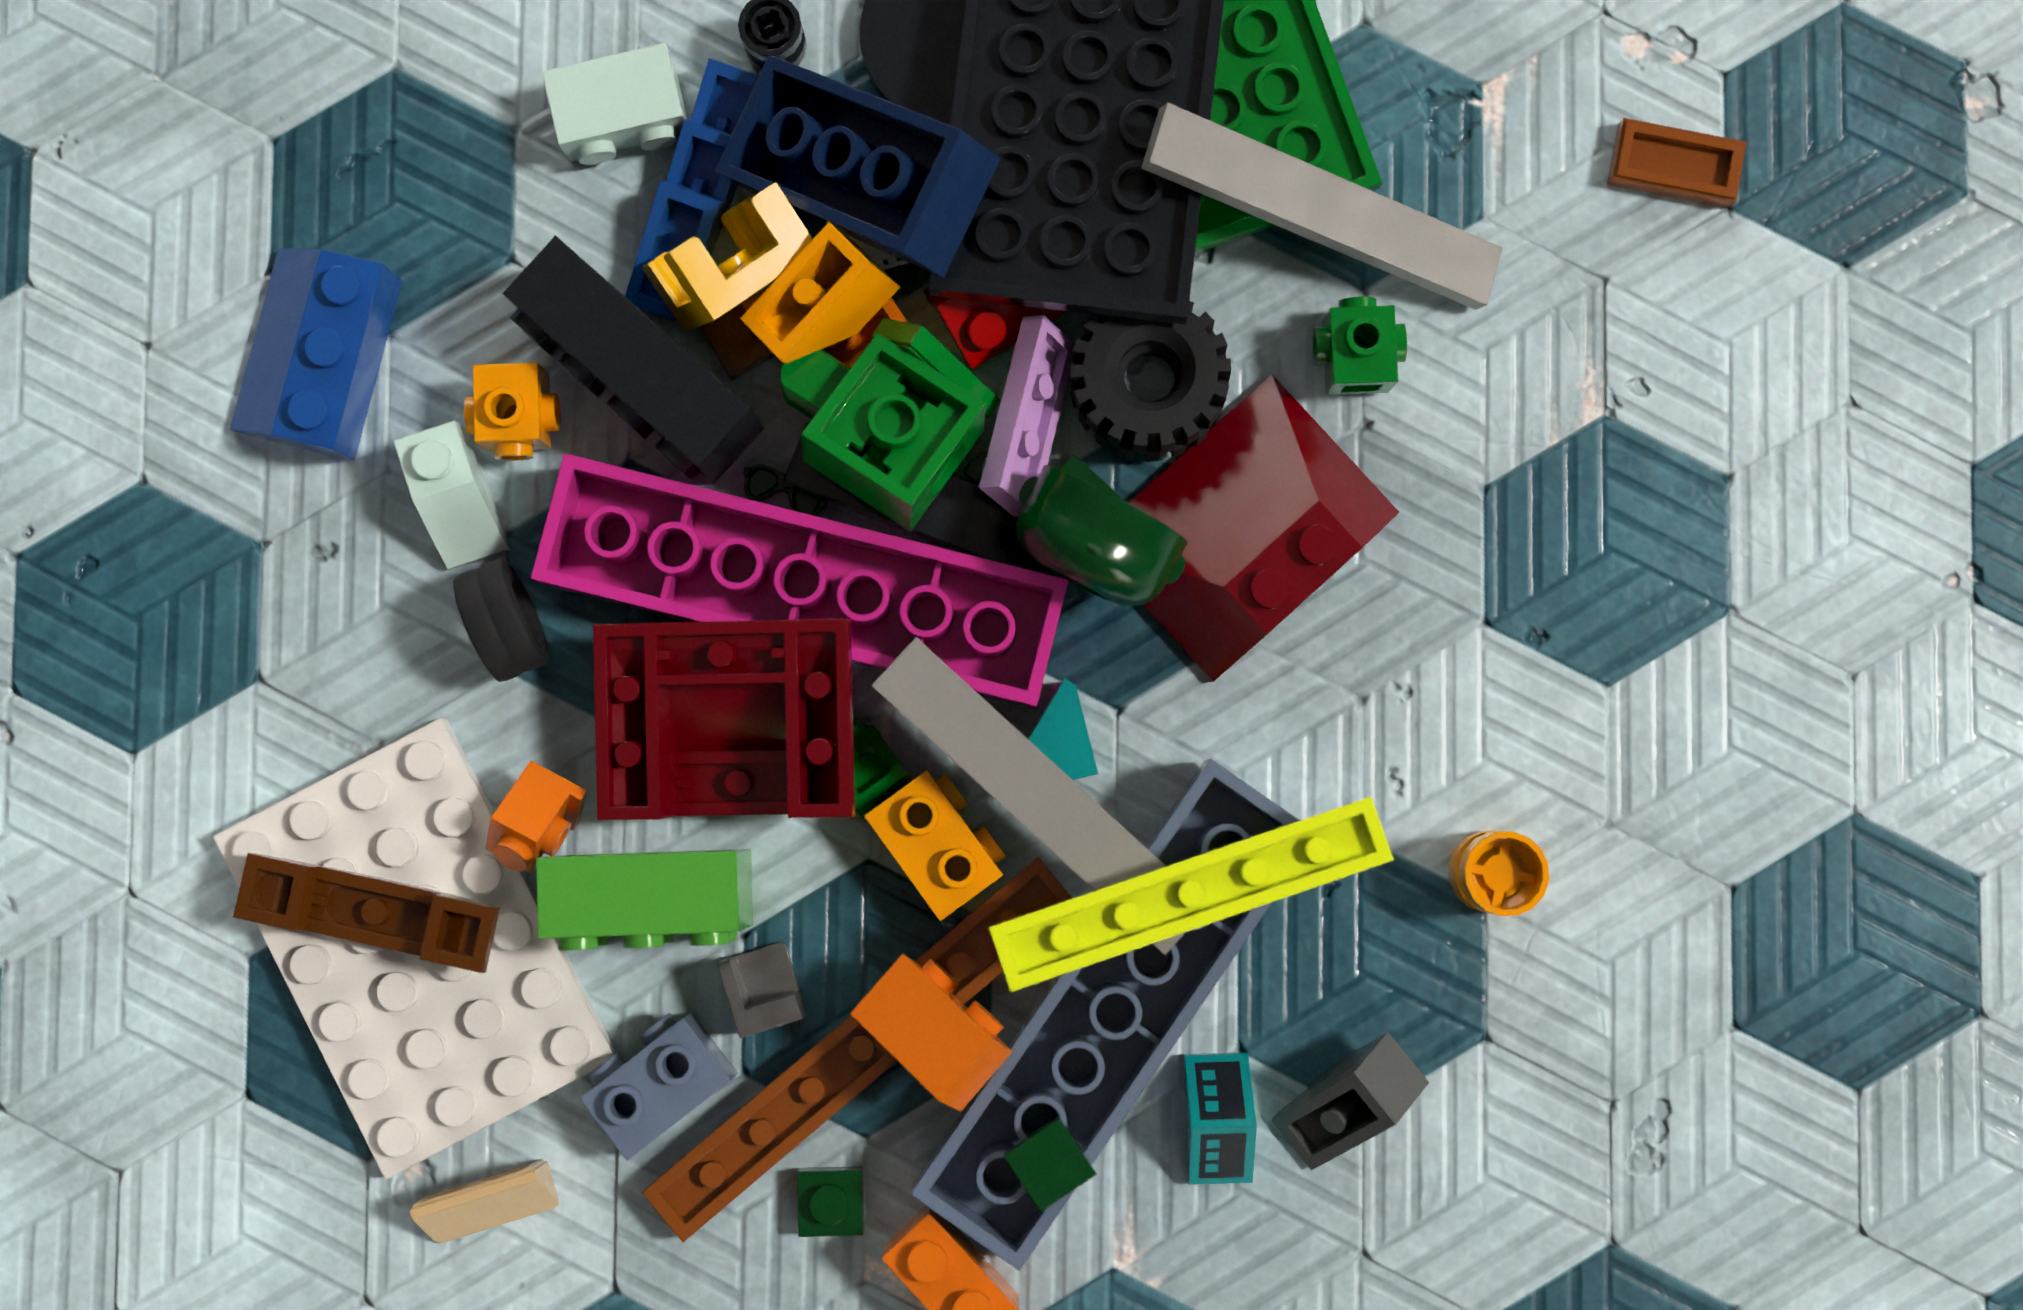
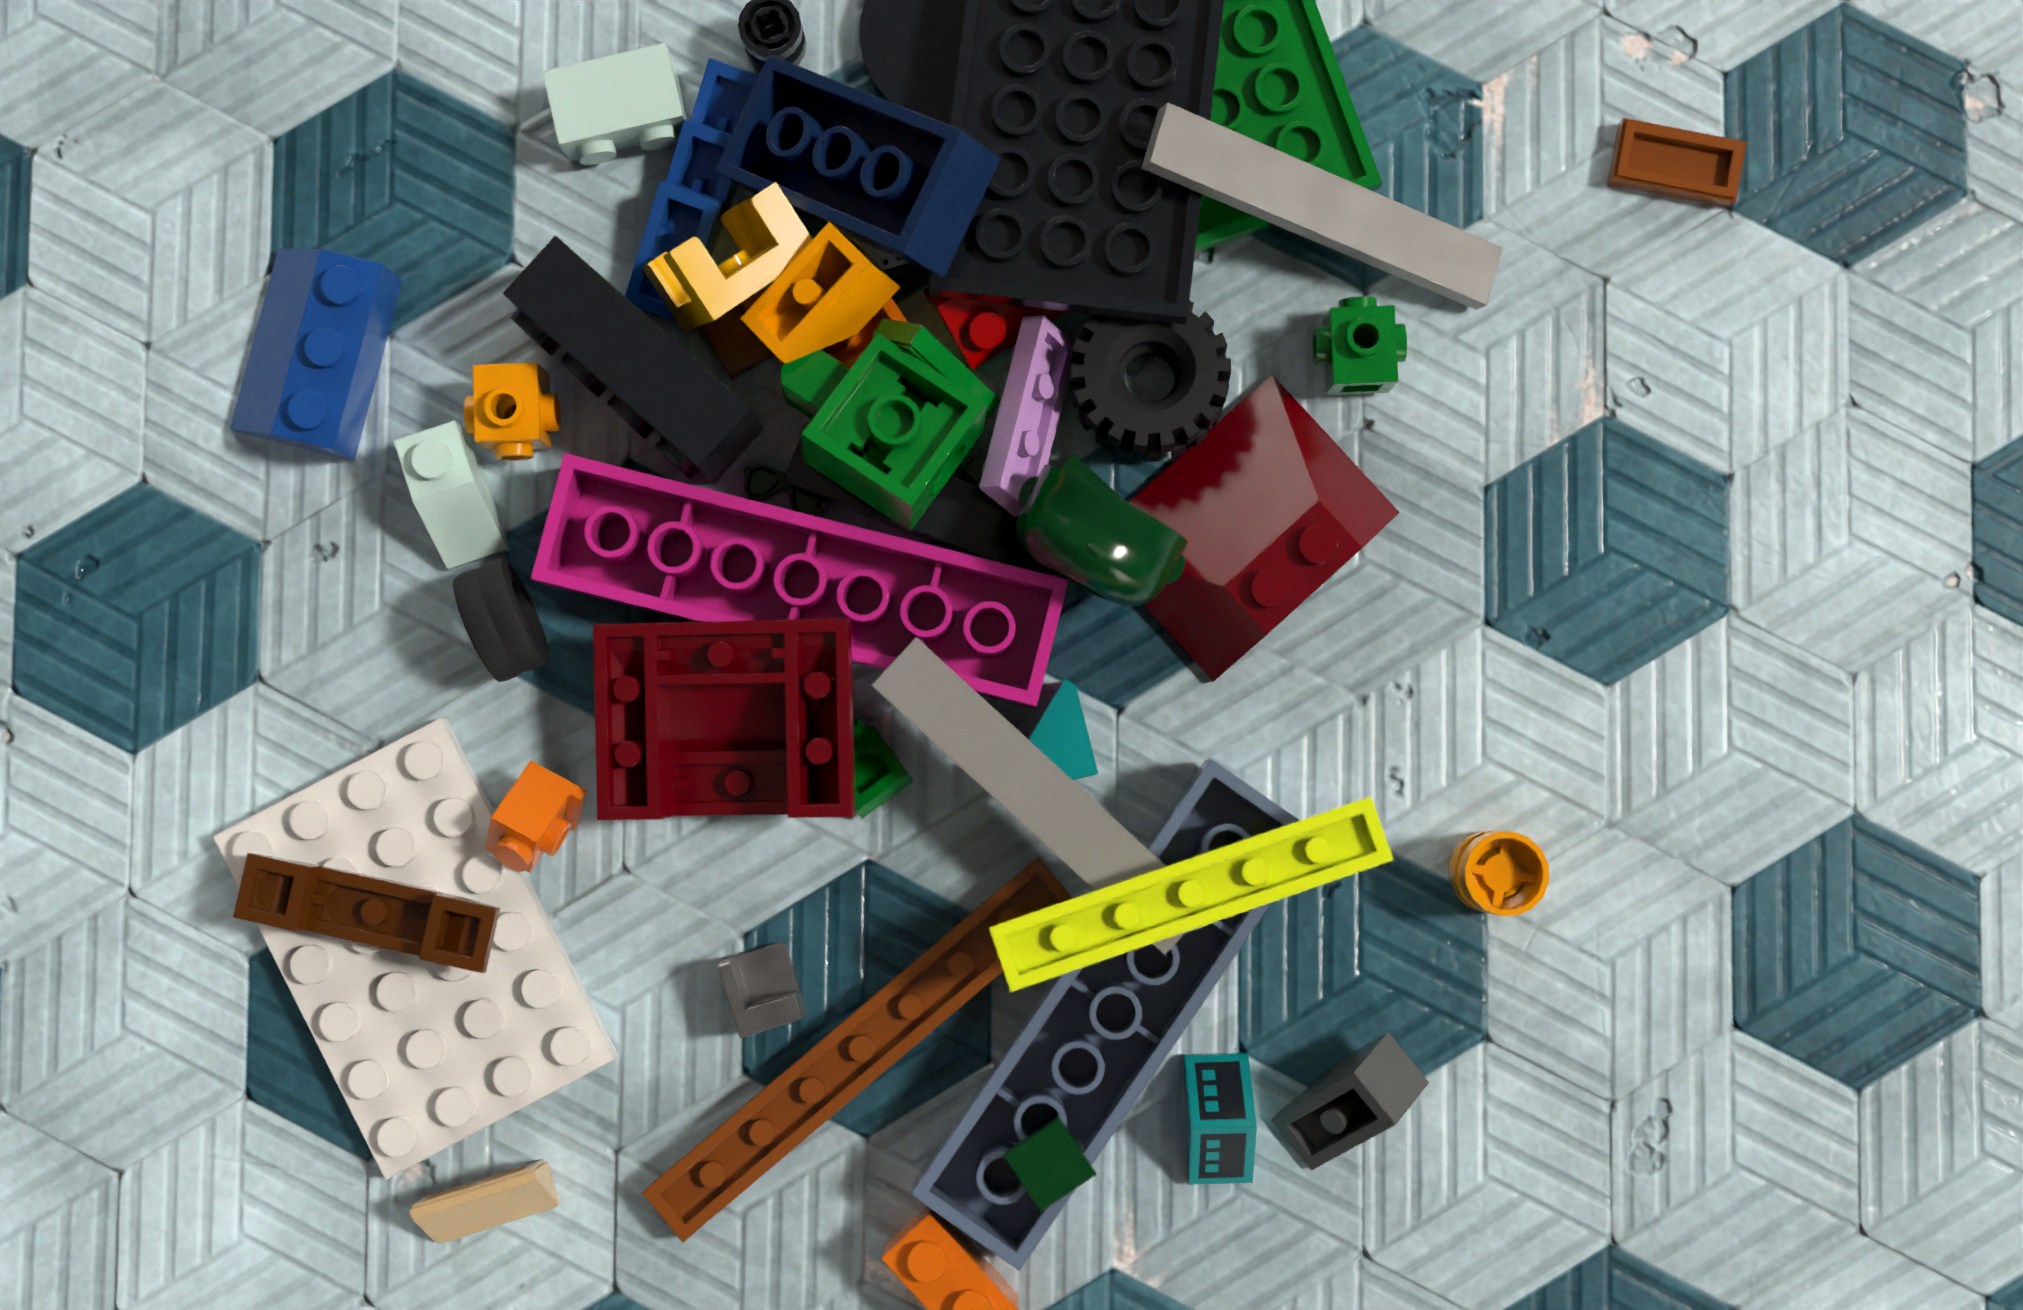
bright green brick [536,849,753,950] -> none
sand blue brick [580,1012,738,1161] -> none
dark green plate [797,1166,865,1237] -> none
orange brick [850,954,1013,1112] -> none
light orange brick [864,770,1006,921] -> none

